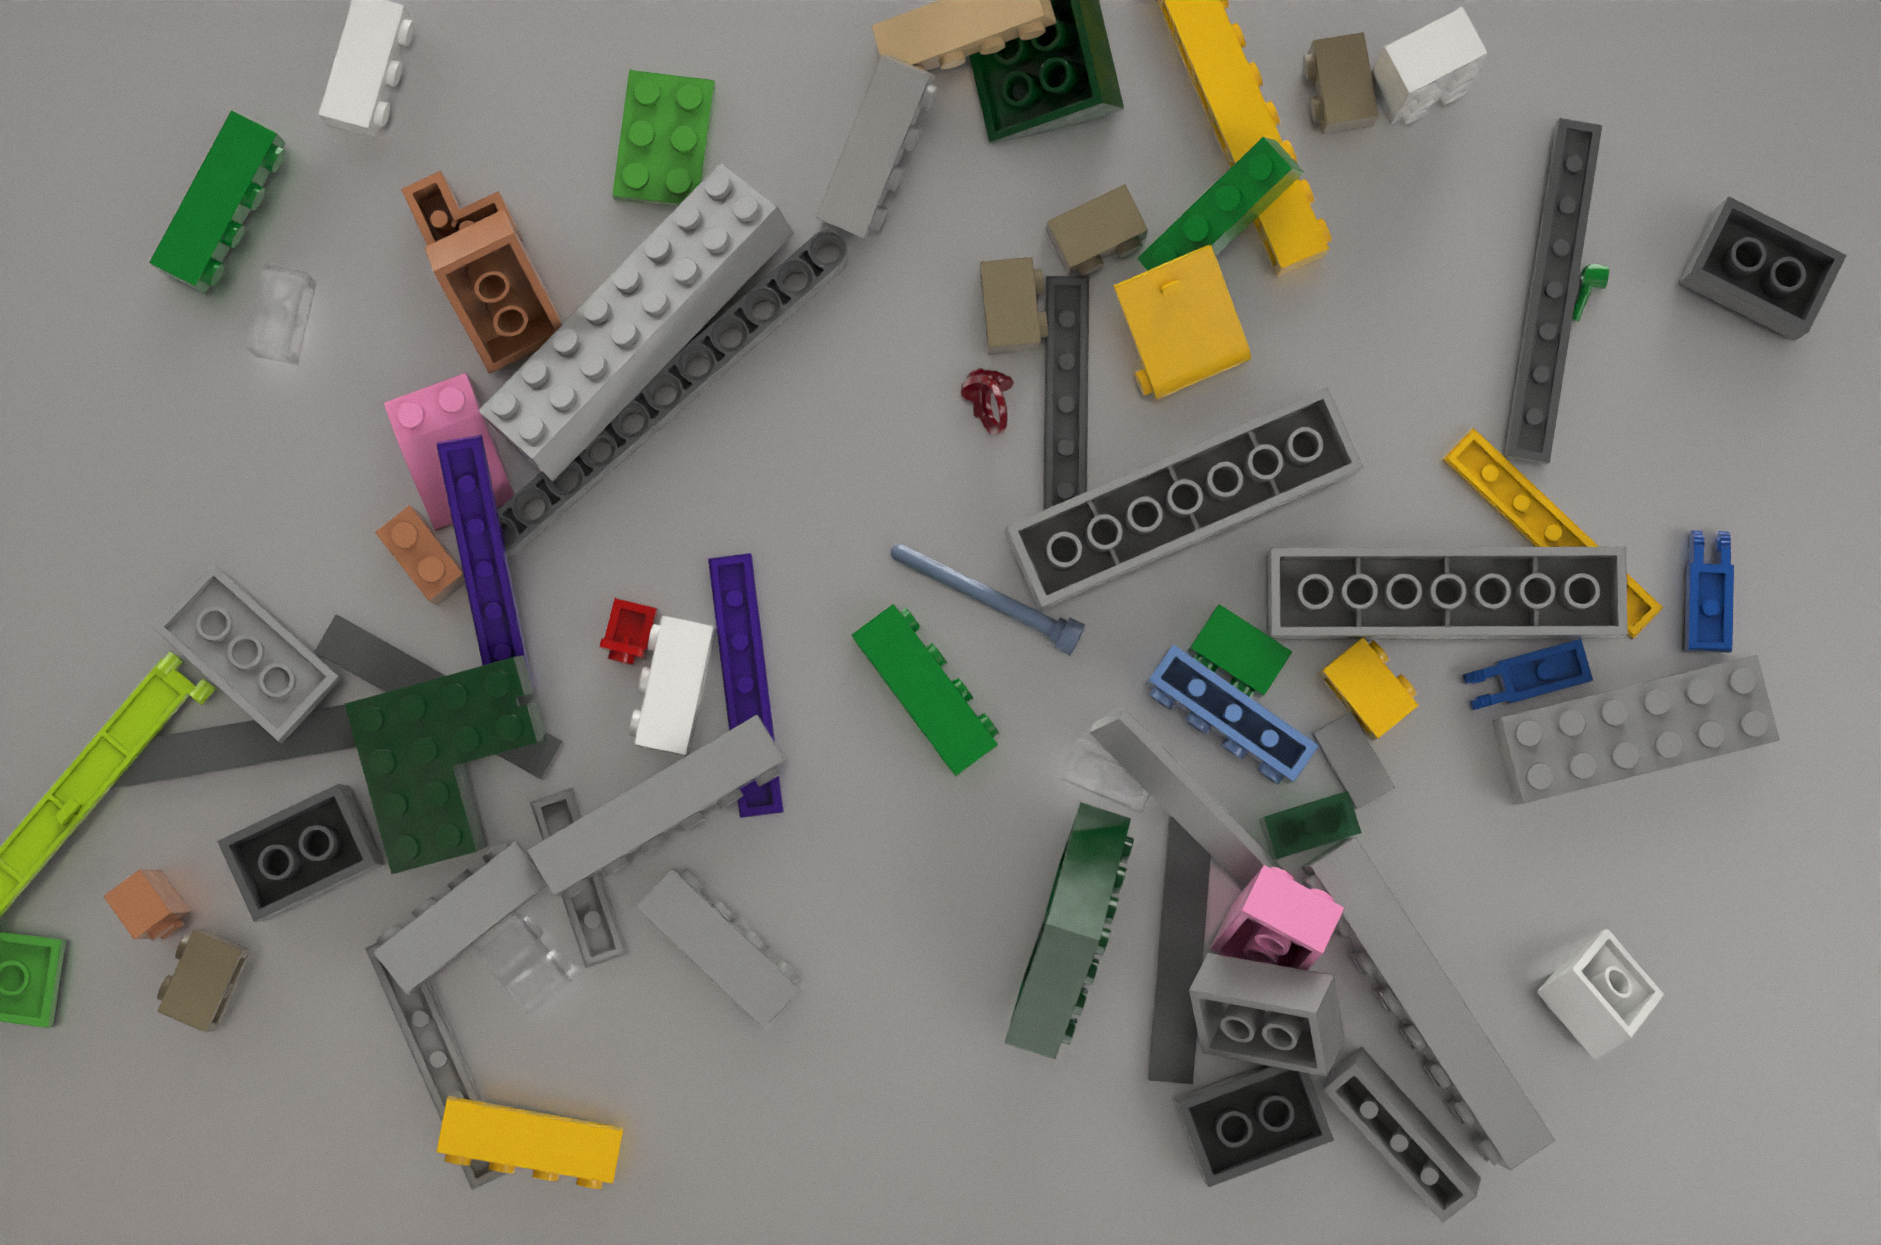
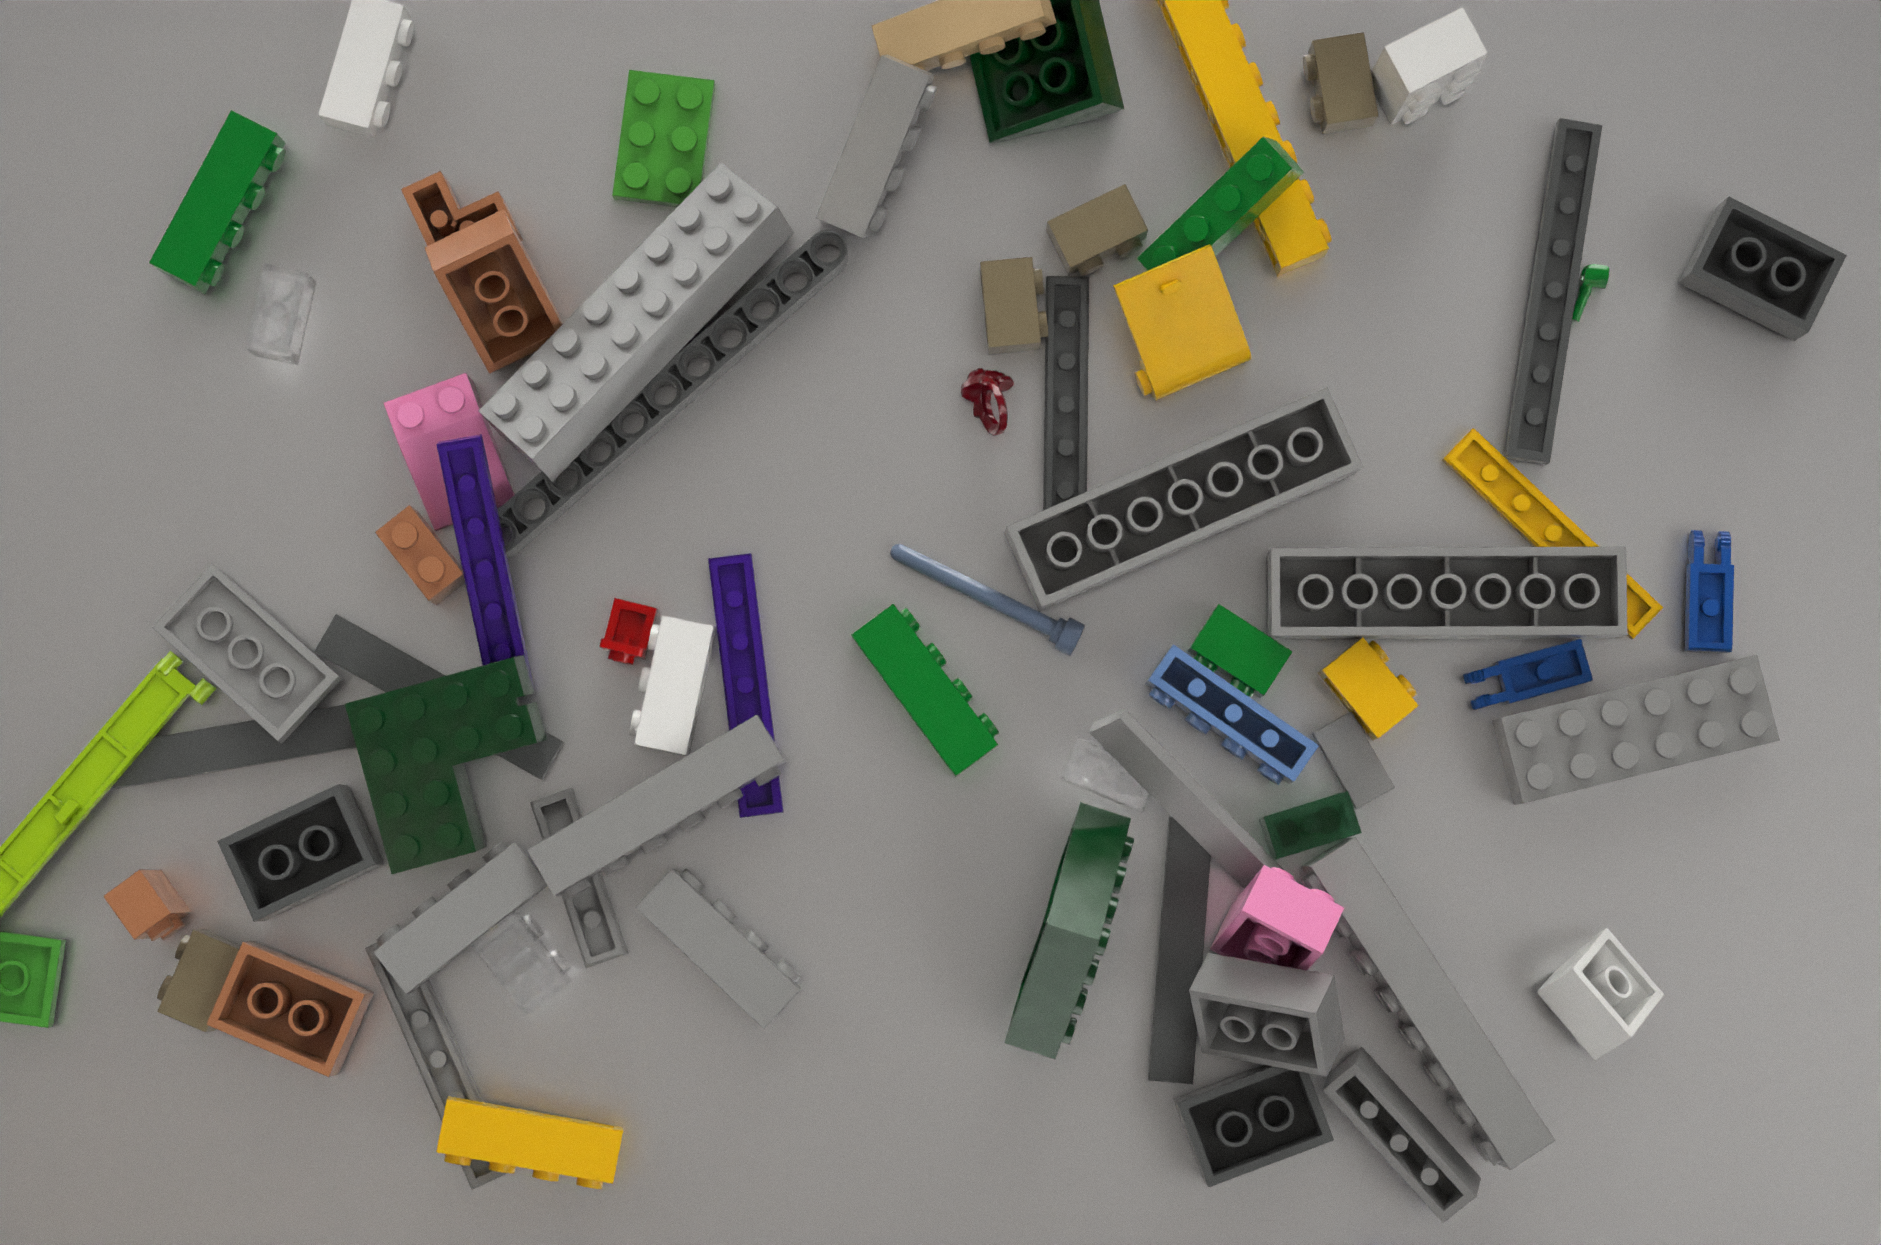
none -> nougat brick [206,941,374,1077]

